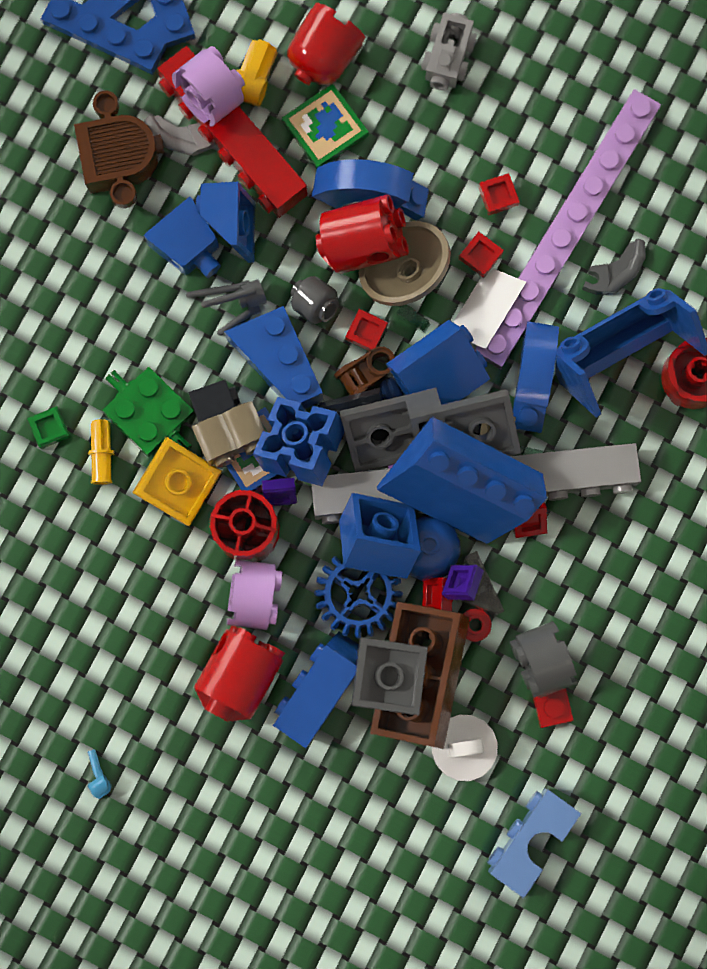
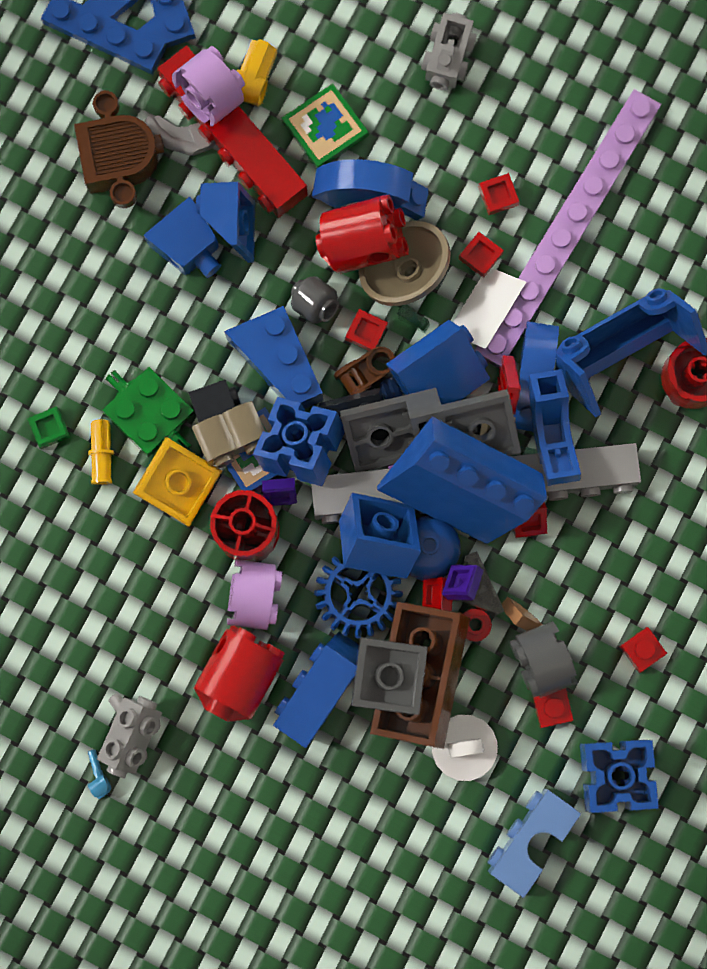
dark grey plant [186,279,267,336] -> none
red cylinder [287,3,366,85] -> none
dark grey piece [582,239,646,295] -> none
none -> light grey brick [97,693,162,778]
none -> red tile [497,355,521,415]
none -> medium nougat tile [501,597,542,631]
none -> blue arch [529,369,581,486]
none -> blue brick [580,740,659,813]
none -> red plate [620,627,667,673]

